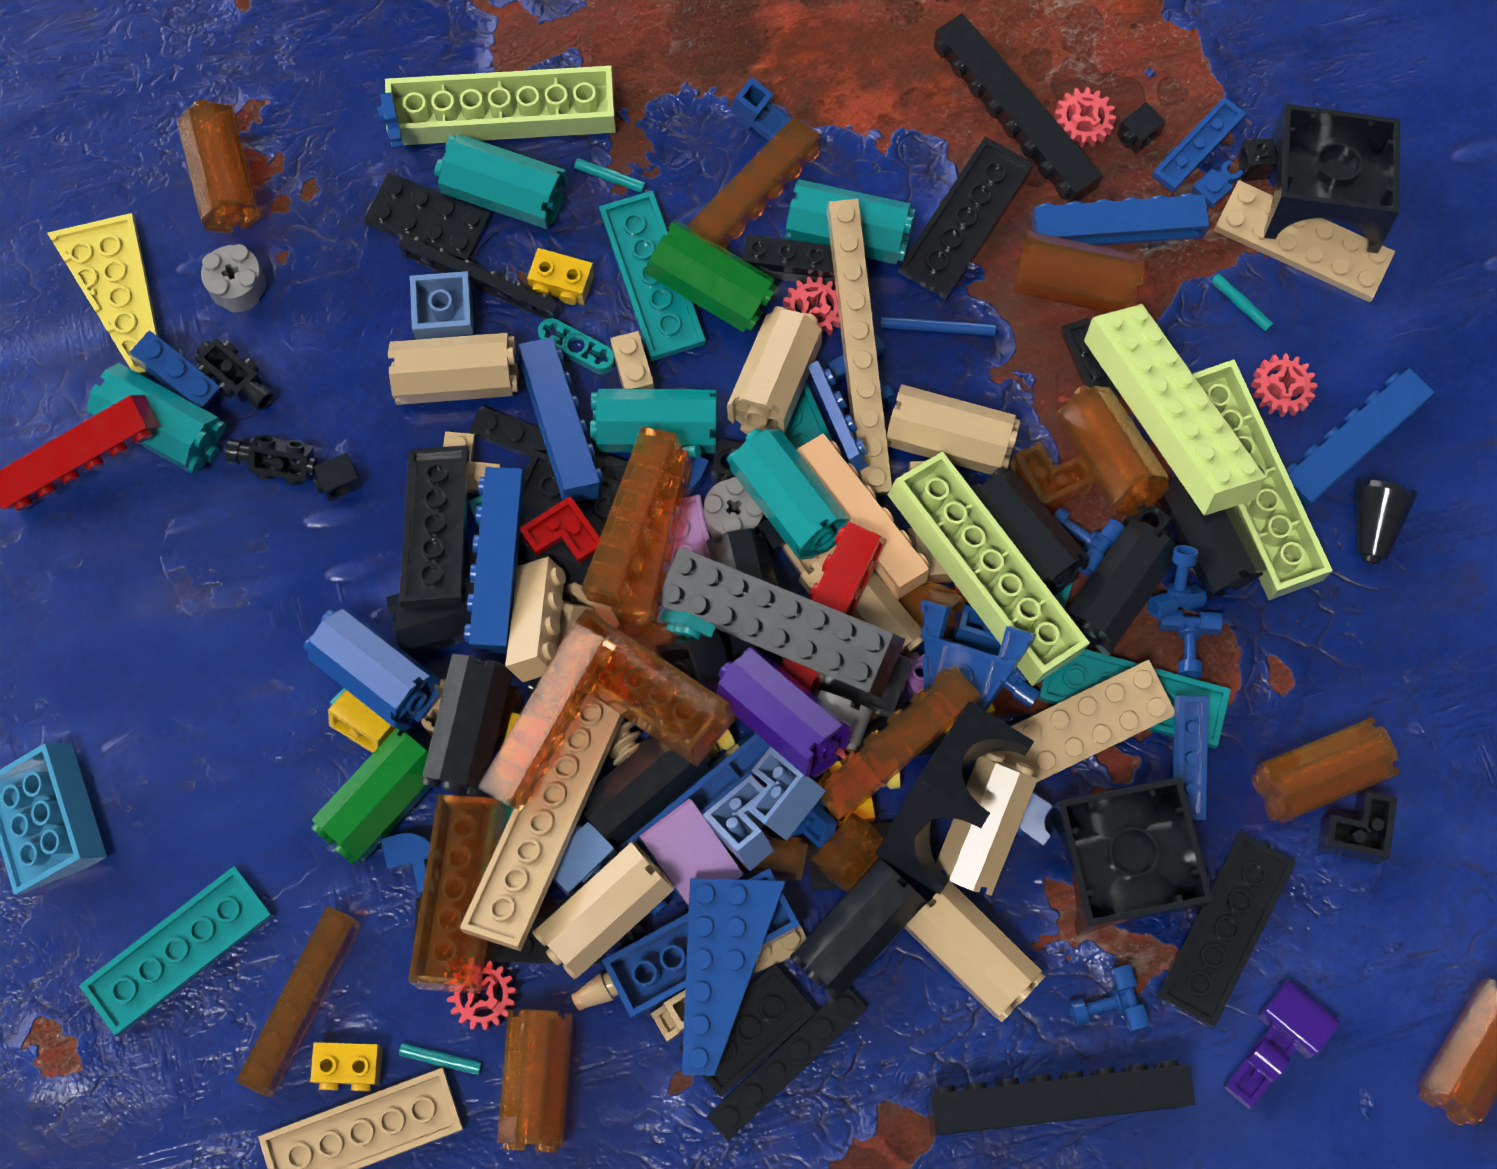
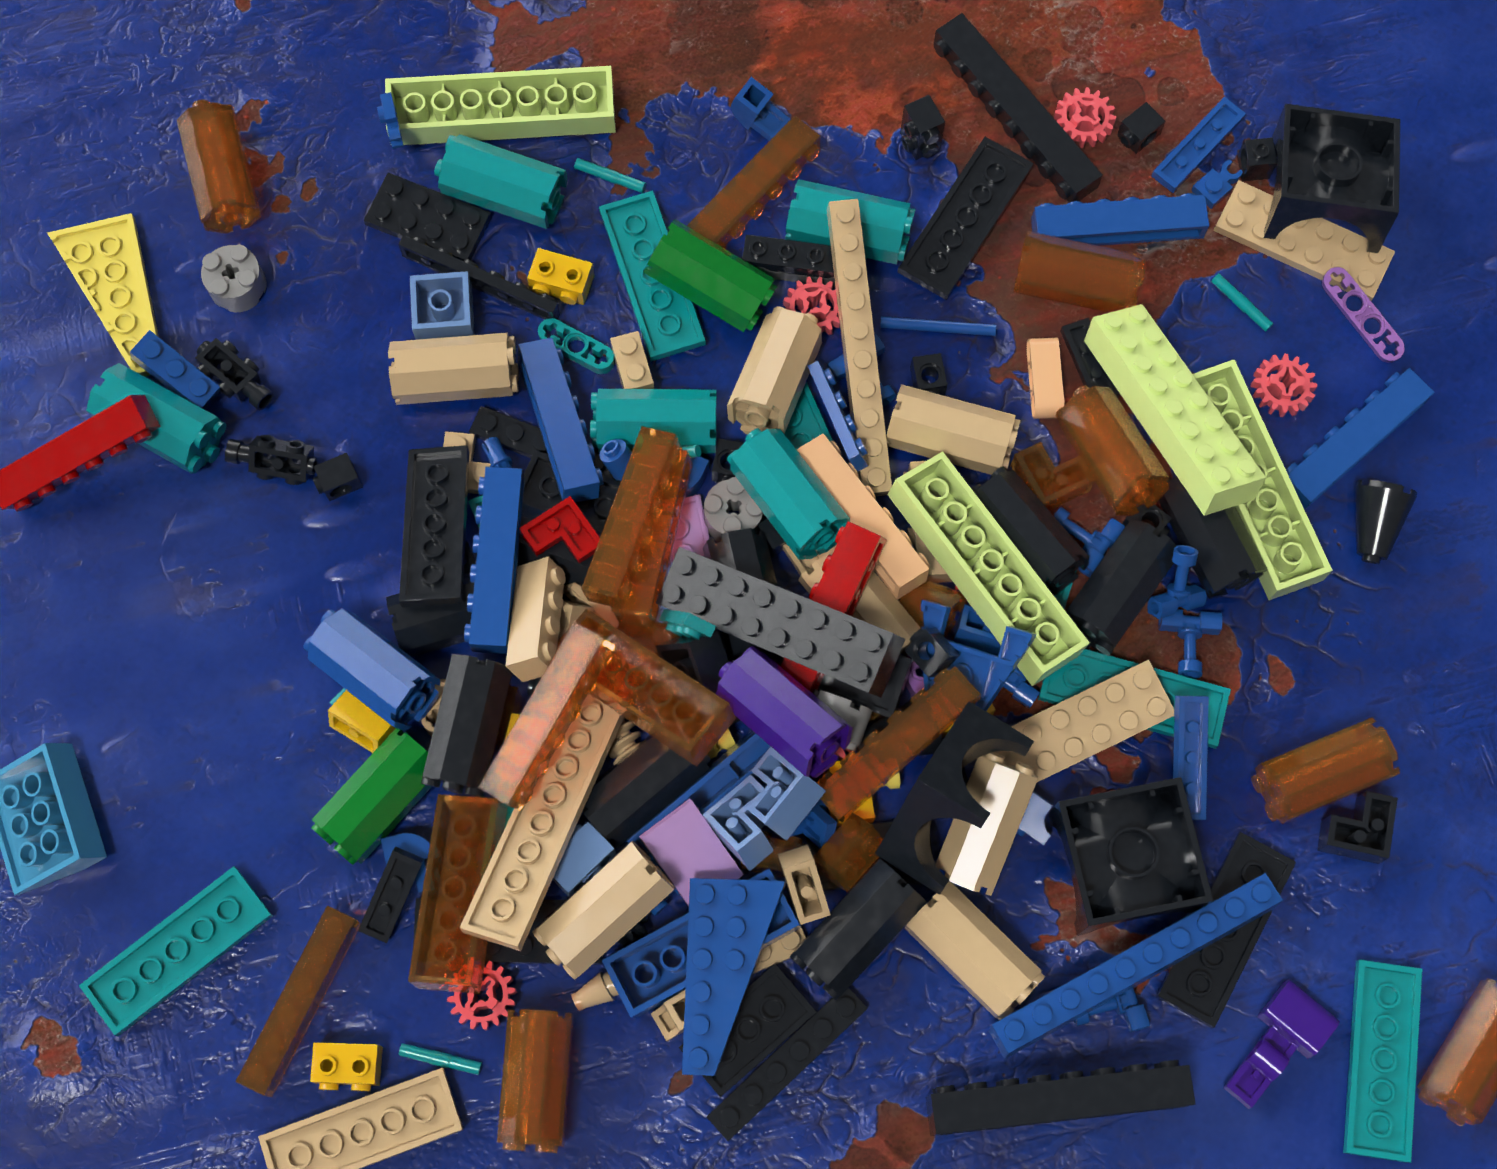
none -> black plate [358,846,424,943]
none -> blue axle [482,437,513,468]
none -> blue brick [599,439,639,483]
none -> tan brick [777,844,831,925]
none -> black brick [900,95,945,160]
none -> black brick [905,628,960,678]
none -> black brick [910,353,947,396]
none -> blue brick [989,873,1283,1059]
none -> light nougat beam [1027,338,1065,419]
none -> medium lavender beam [1322,267,1405,363]
none -> teal plate [1343,960,1422,1163]

